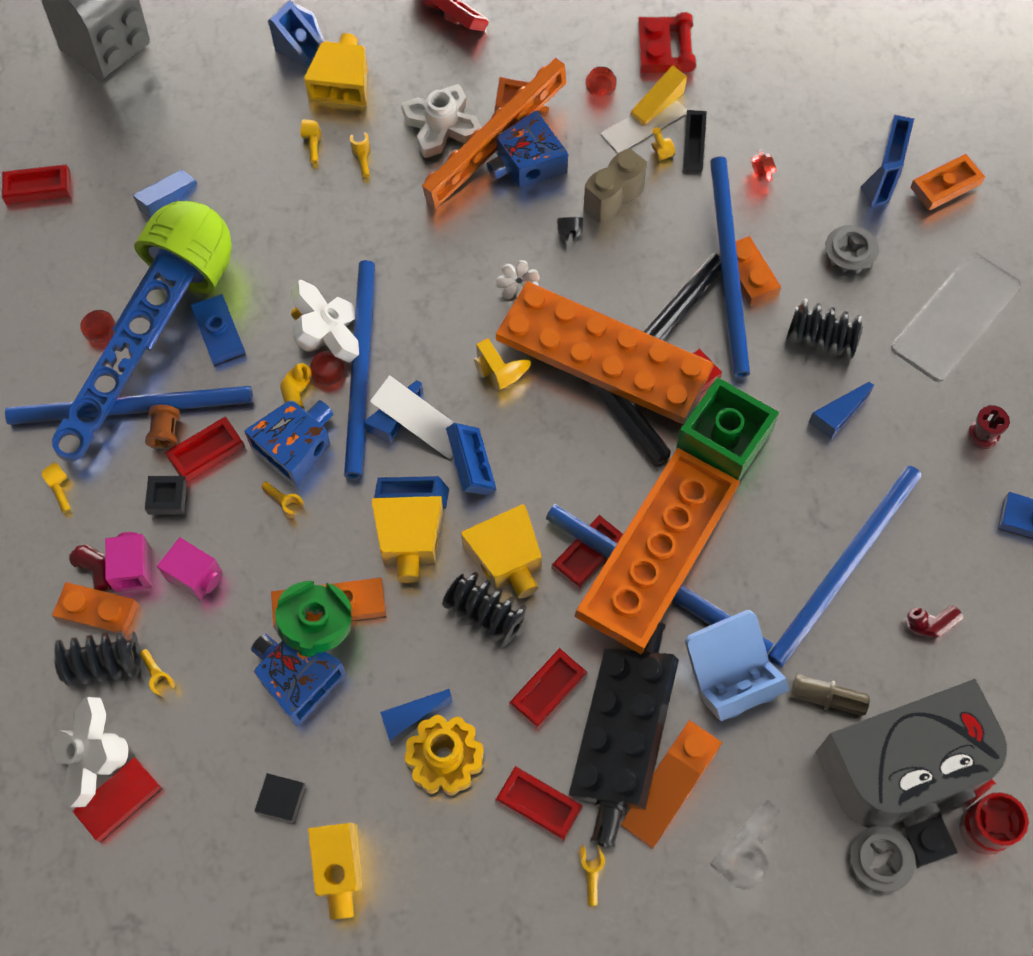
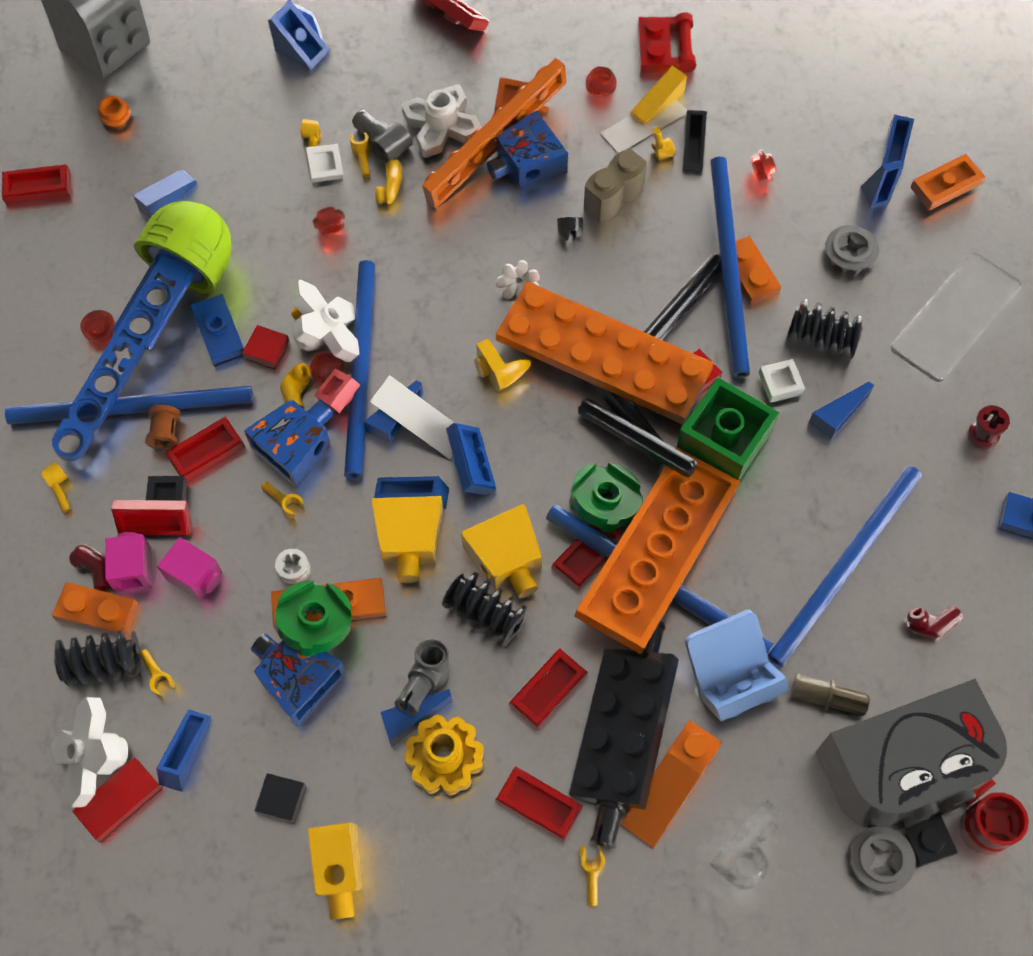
yellow torso [304,33,368,107] -> none
none -> orange plate [98,96,130,127]
none -> red tile [111,500,192,535]
none -> blue piece [156,709,211,792]
none -> red tile [242,325,289,369]
none -> white bush [275,548,310,585]
none -> white plate [305,144,344,183]
none -> clear red plate [312,207,345,235]
none -> coral plate [314,368,360,413]
none -> dark grey pin [352,110,413,164]
none -> yellow arm [375,160,402,205]
none -> dark grey pin [394,639,449,716]
none -> green plate [569,463,643,533]
none -> black axle [578,398,698,477]
none -> white plate [758,359,805,403]

